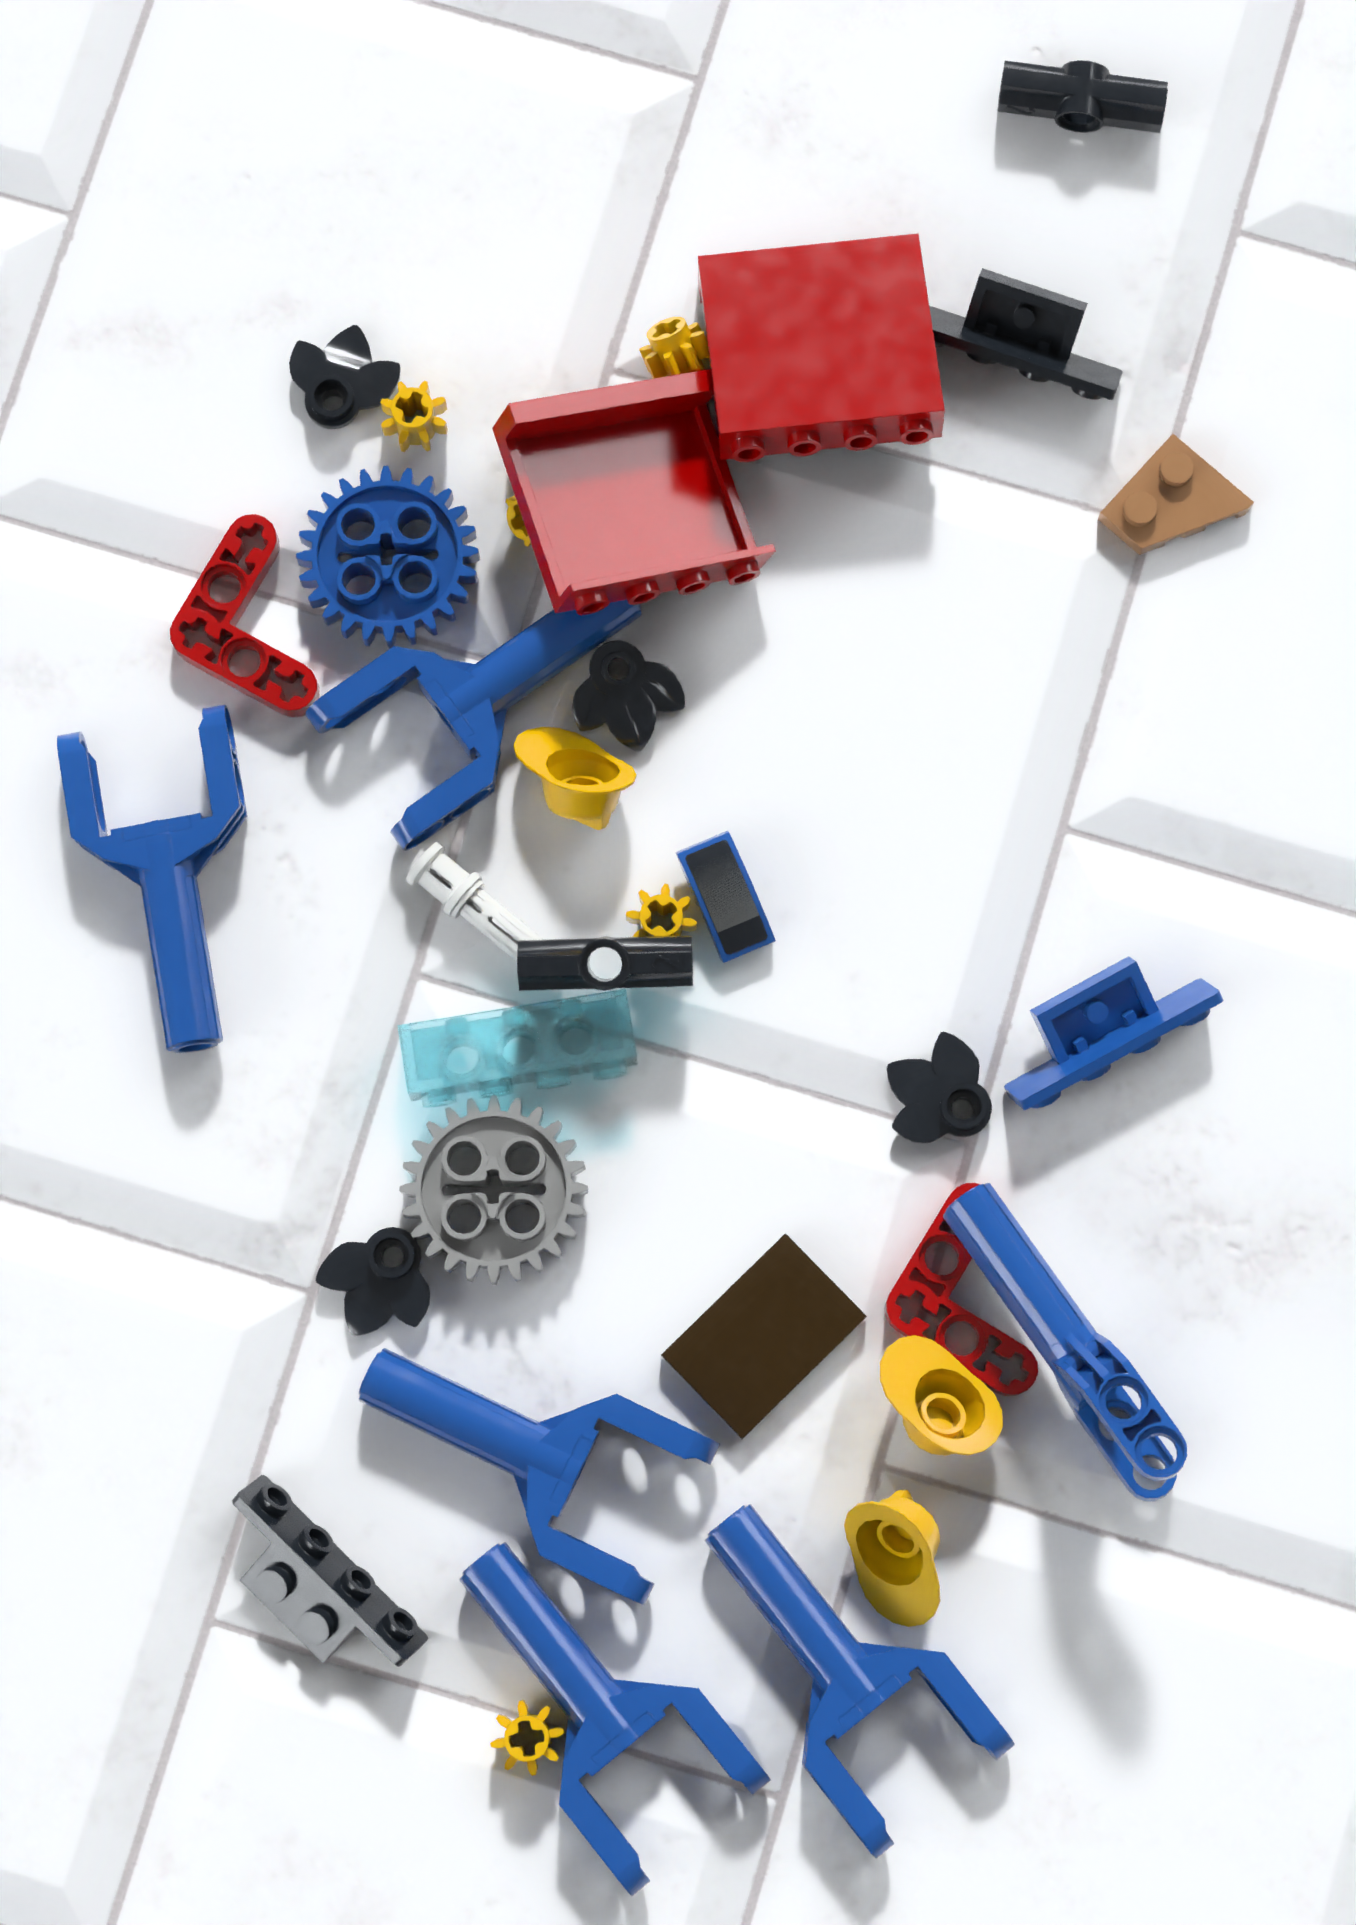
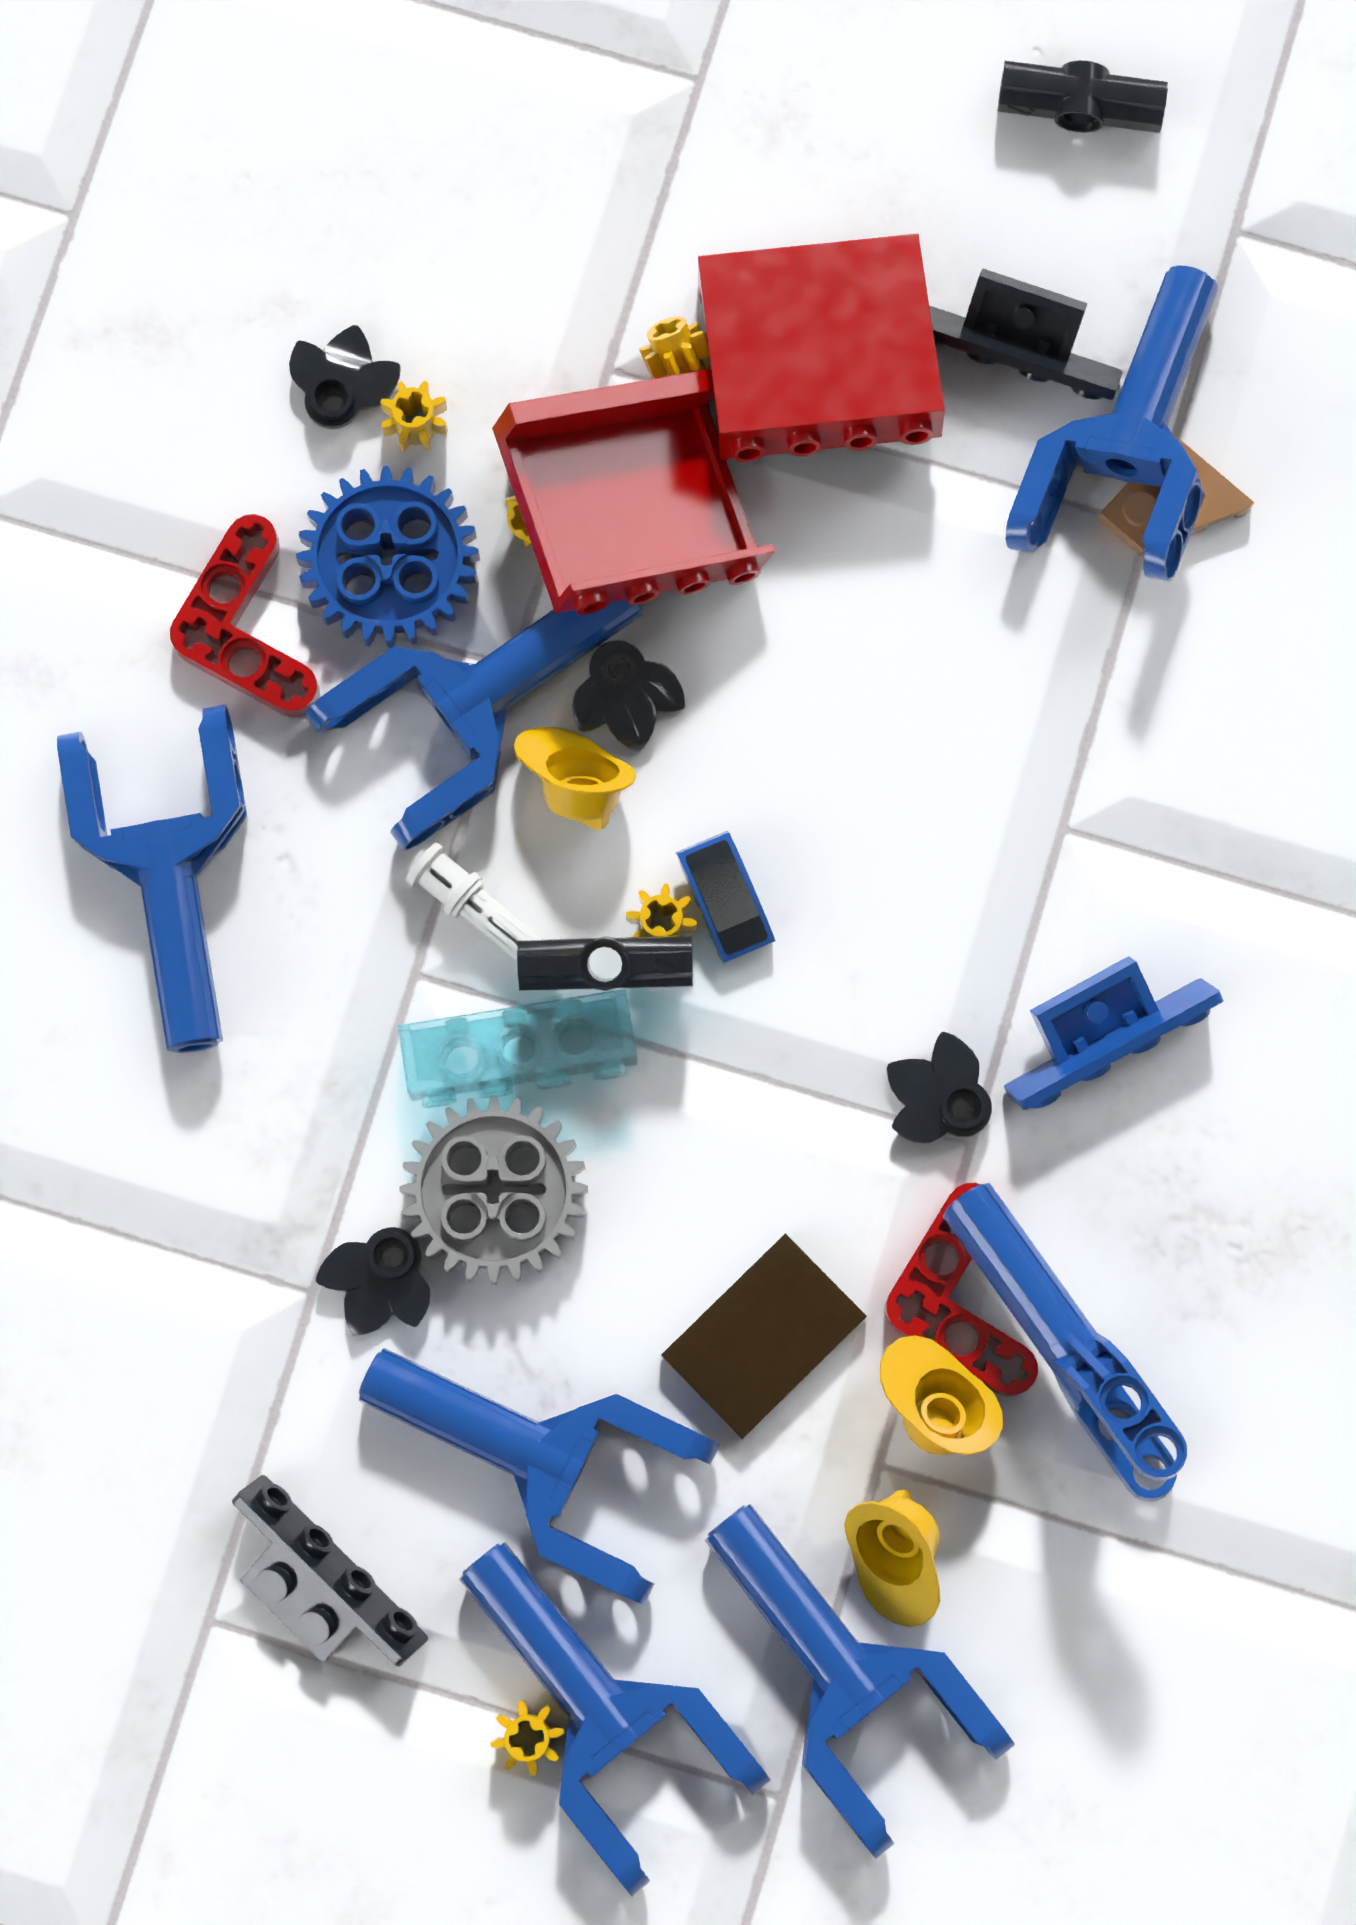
none -> blue piece [1005,265,1218,581]

